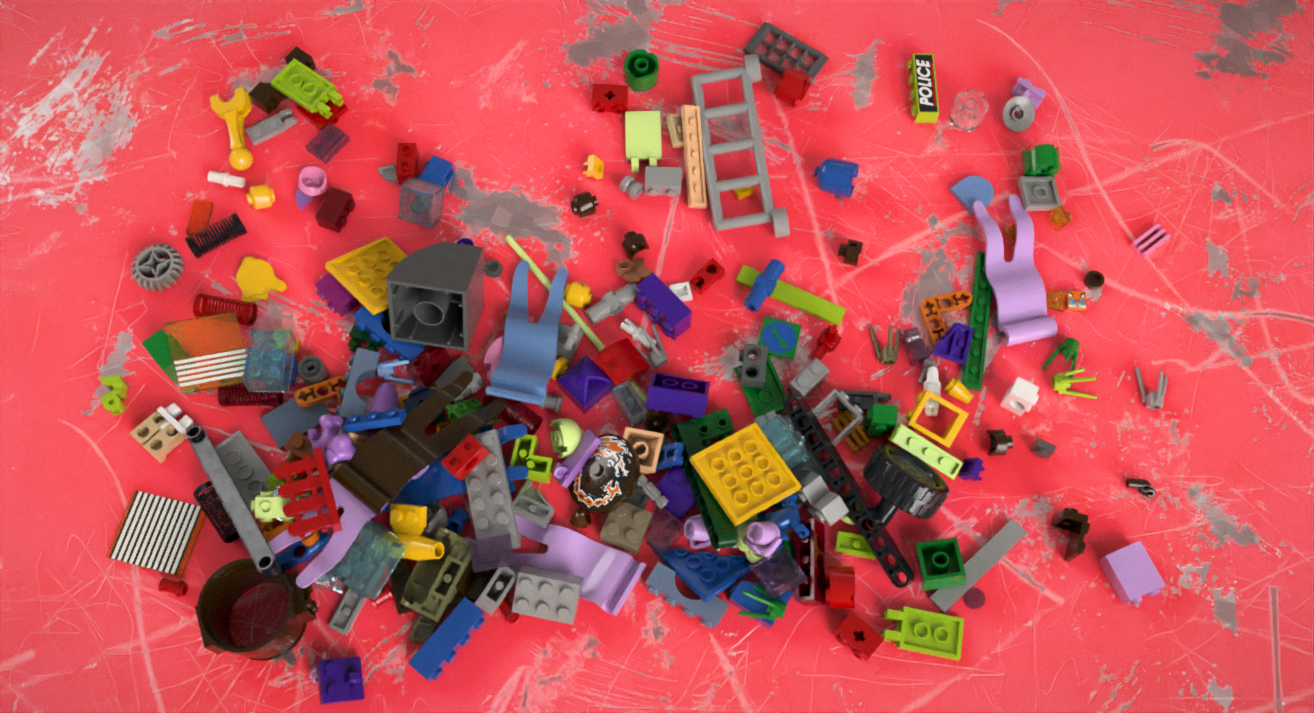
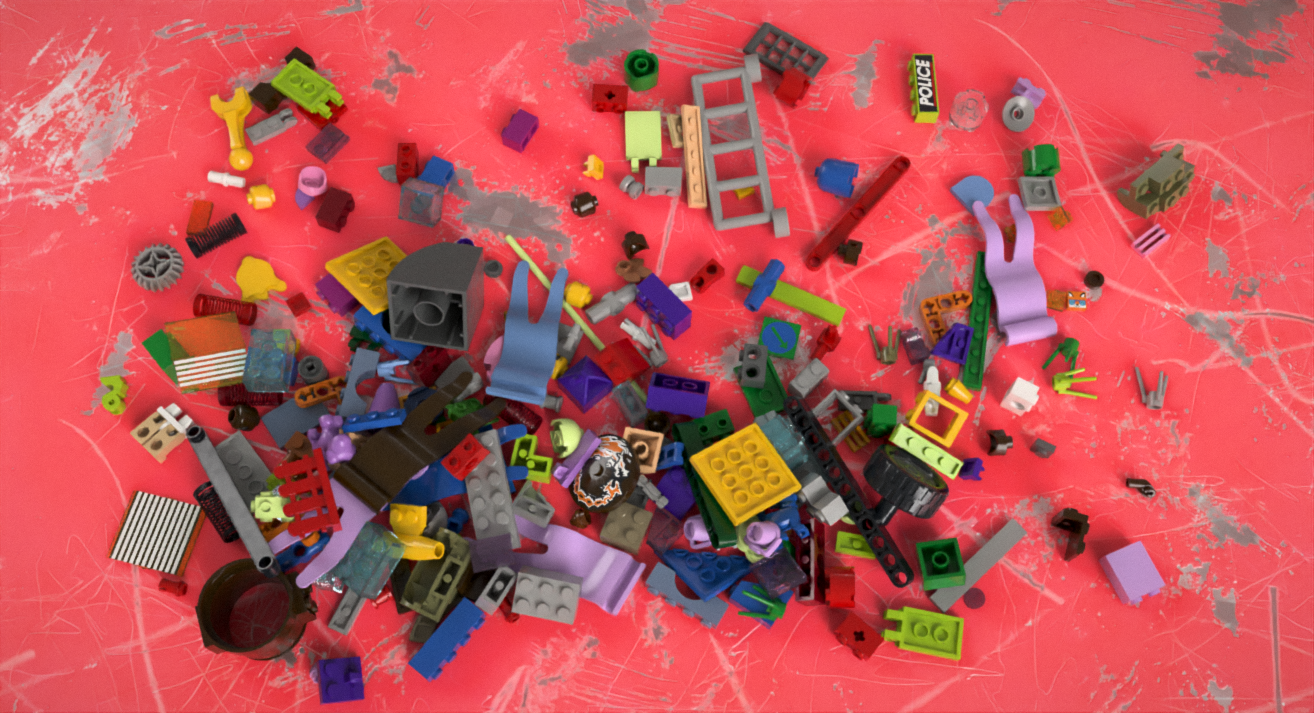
none -> dark brown head [228,404,260,432]
none -> red tile [286,292,312,318]
none -> magenta brick [501,109,539,154]
none -> red beam [806,156,911,271]
none -> olive piece [1117,143,1195,219]

